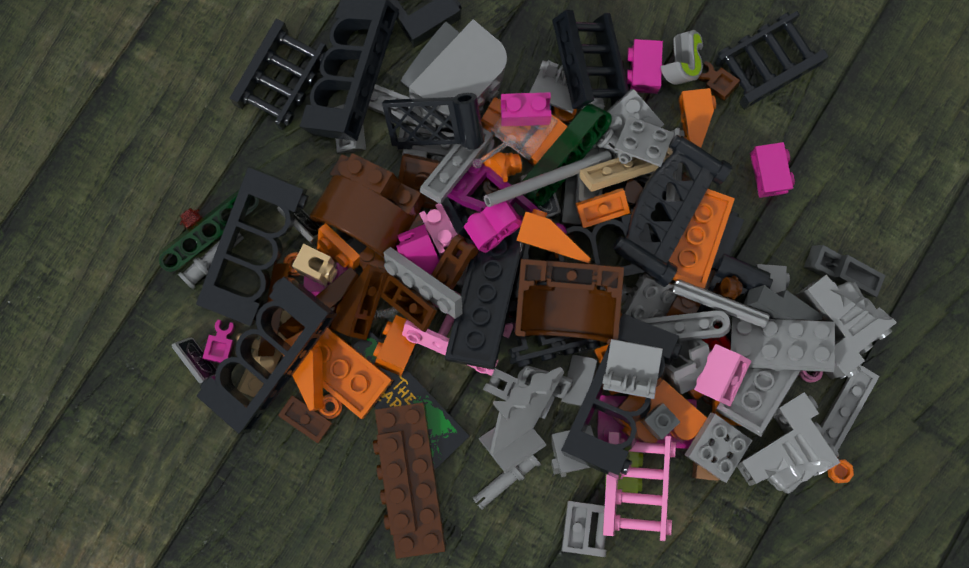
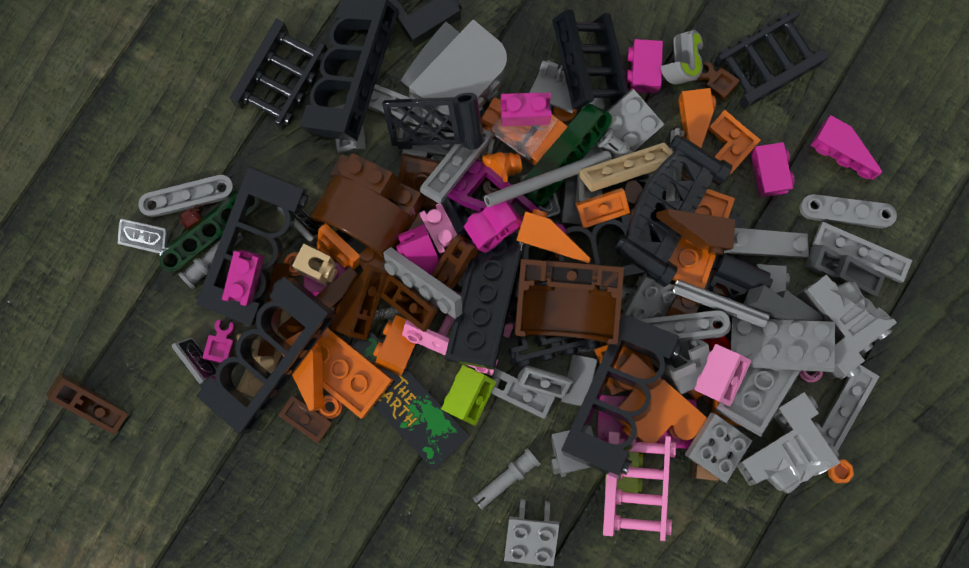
reddish brown plate [373,402,446,559] -> none
clear hinge [473,135,516,168] -> none
light grey piece [479,367,564,474] -> none
light grey plate [561,501,607,557] -> none
light grey hinge [603,339,663,399] -> none
light grey hinge [615,116,674,167] -> none
dark grey brick [640,403,680,440] -> none
reddish brown plate [720,276,743,300] -> none
none -> reddish brown slope [47,372,128,435]
none -> slope [118,219,171,254]
none -> light grey plate [138,175,235,218]
none -> dark pink brick [222,249,264,306]
none -> lime brick [441,365,497,426]
none -> light grey plate [504,498,559,566]
none -> reddish brown slope [656,209,735,255]
none -> orange plate [708,110,761,177]
none -> light grey plate [724,228,809,259]
none -> light grey plate [799,194,897,229]
none -> dark pink slope [811,115,882,180]
none -> light grey plate [812,222,912,283]

